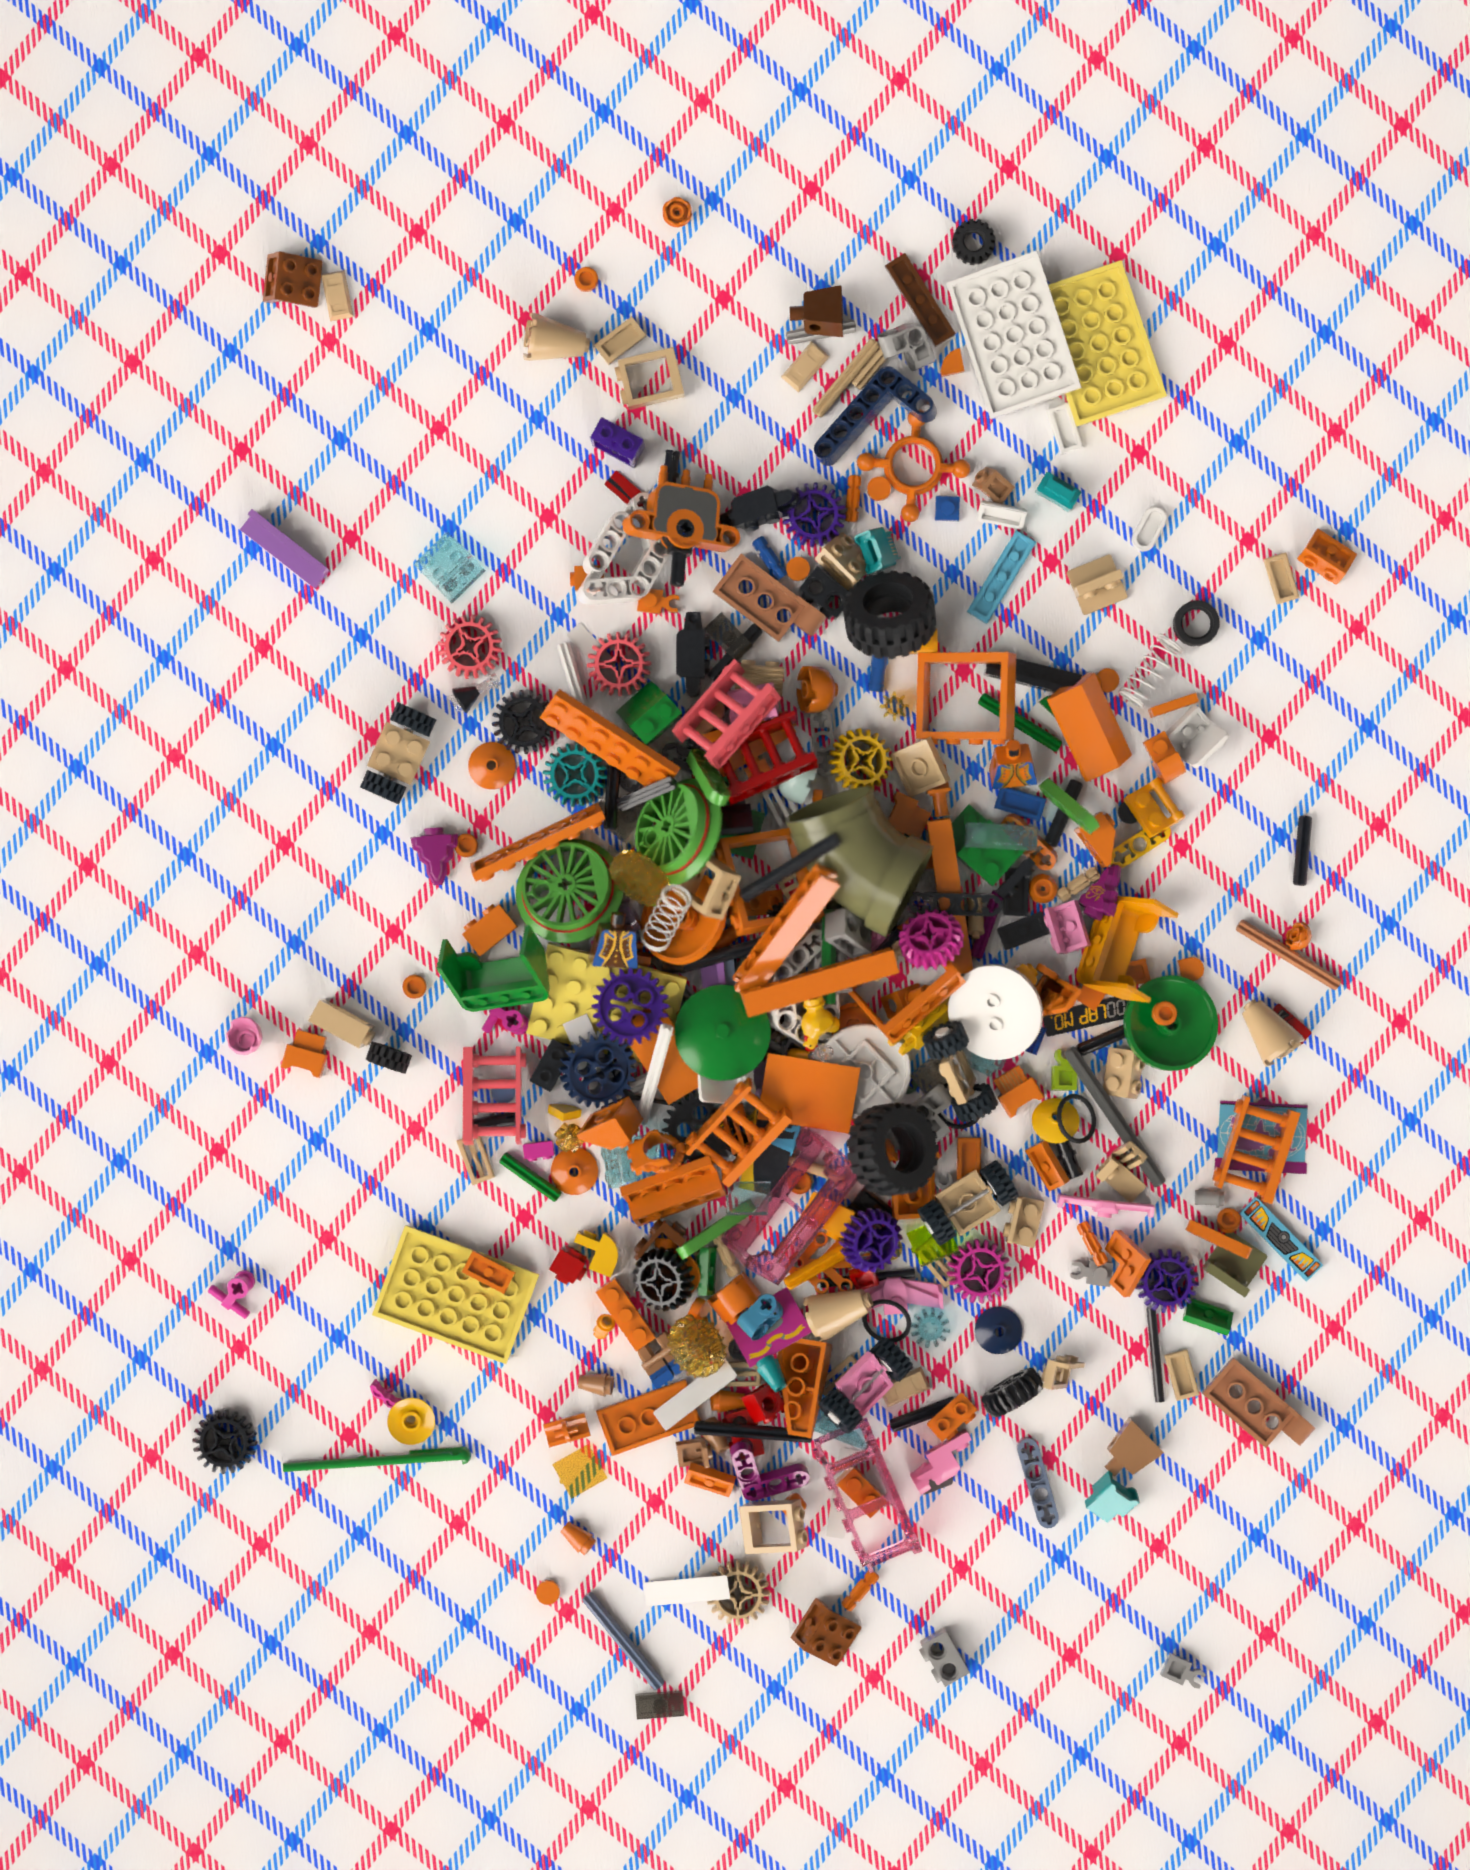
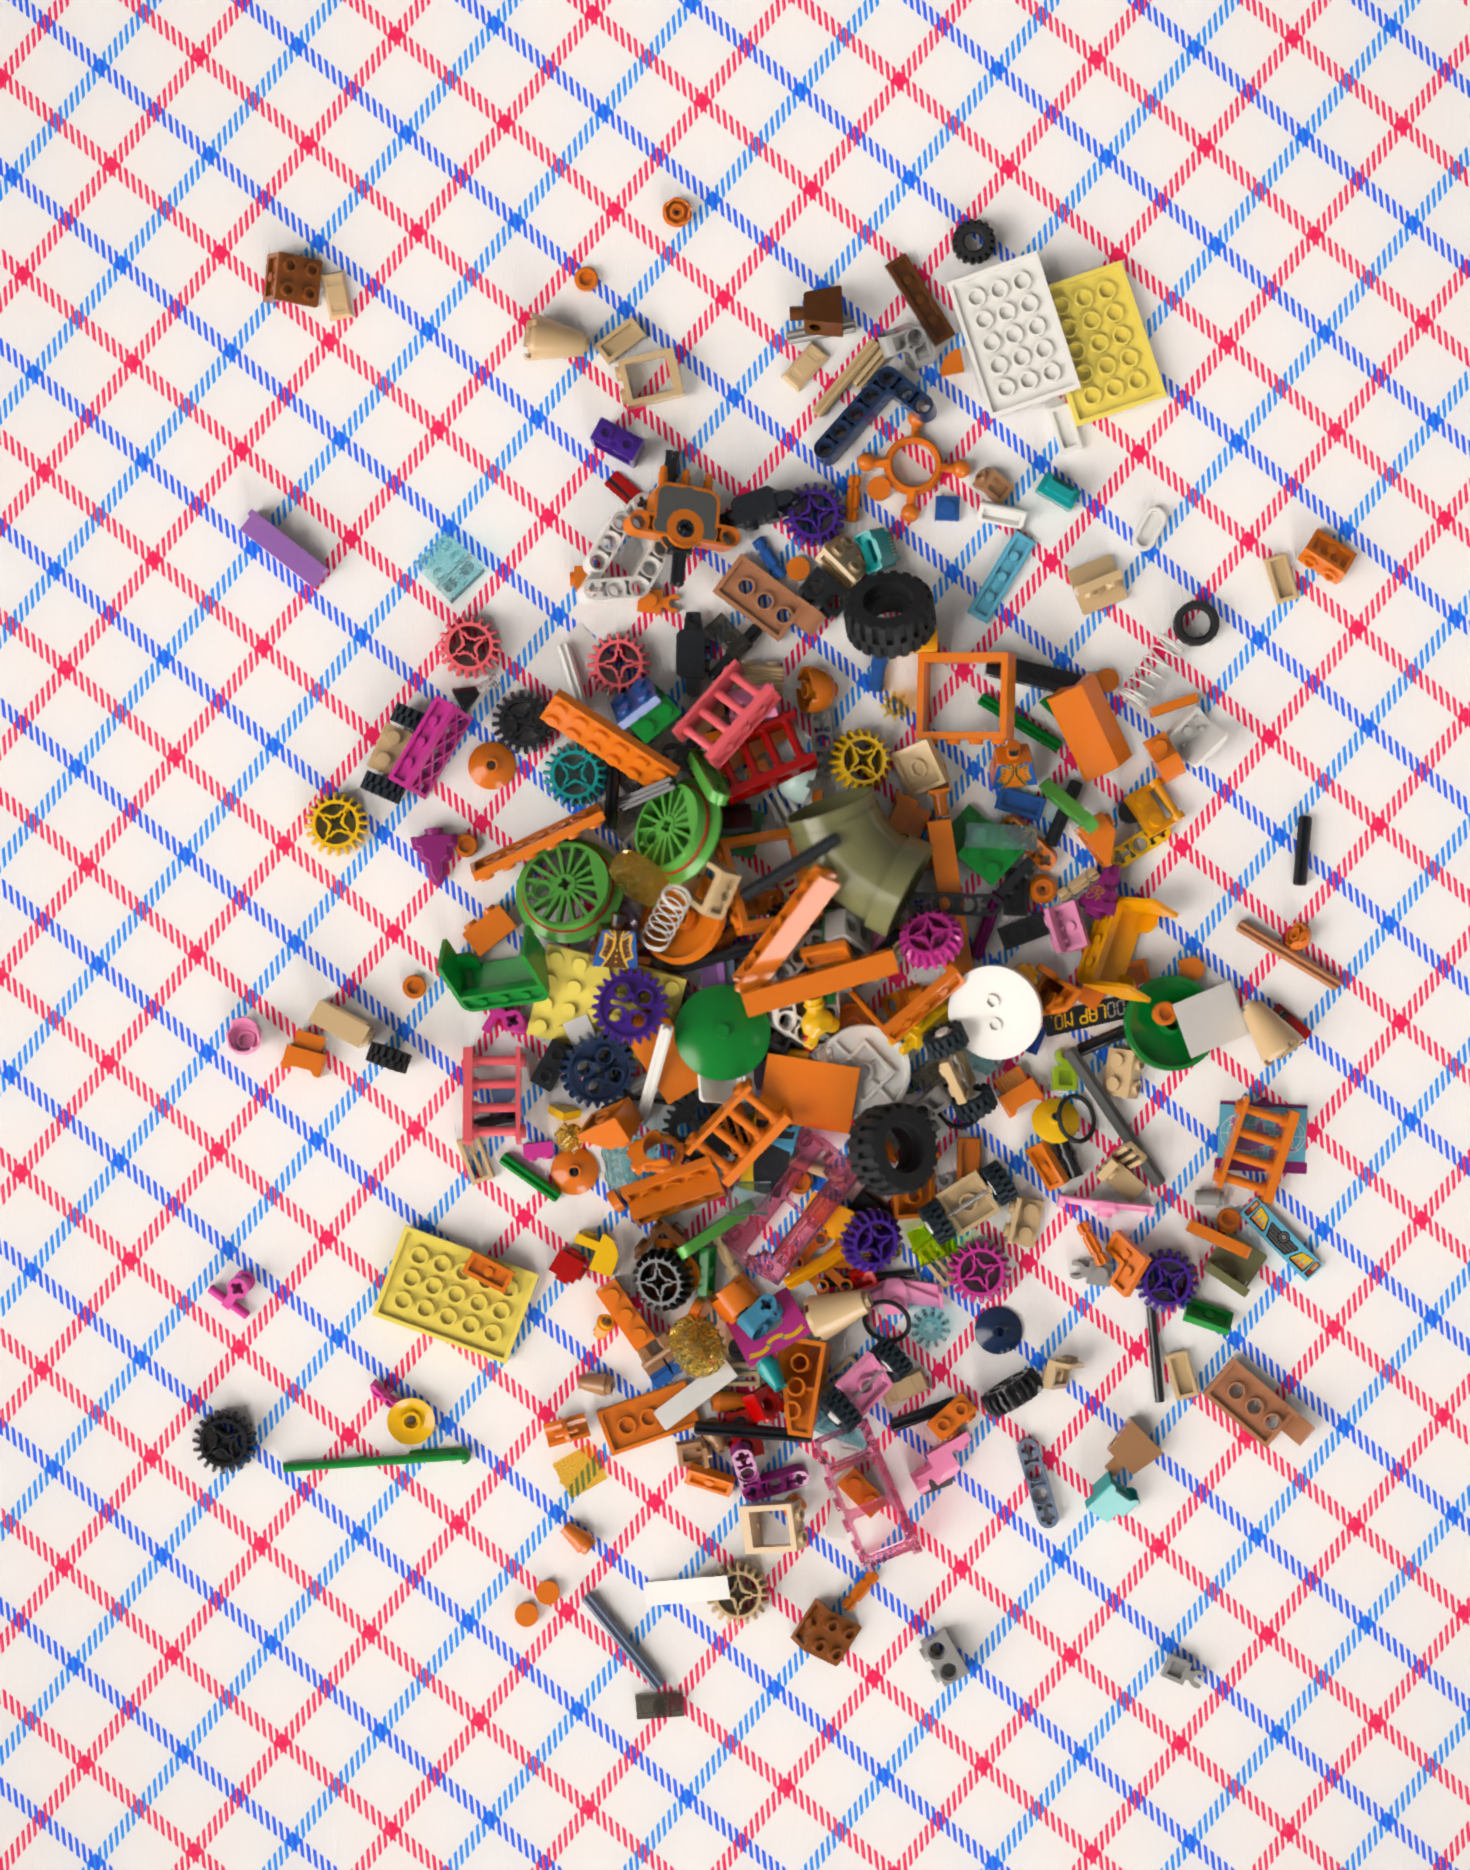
tan piece [967,898,985,939] -> none
none -> yellow gear [304,792,370,856]
none -> dark pink fence [388,695,473,800]
none -> orange tile [515,1602,539,1627]
none -> orange tile [606,1188,627,1213]
none -> blue plate [610,675,661,730]
none -> orange tile [800,939,853,968]
none -> white sticker [1172,981,1249,1058]

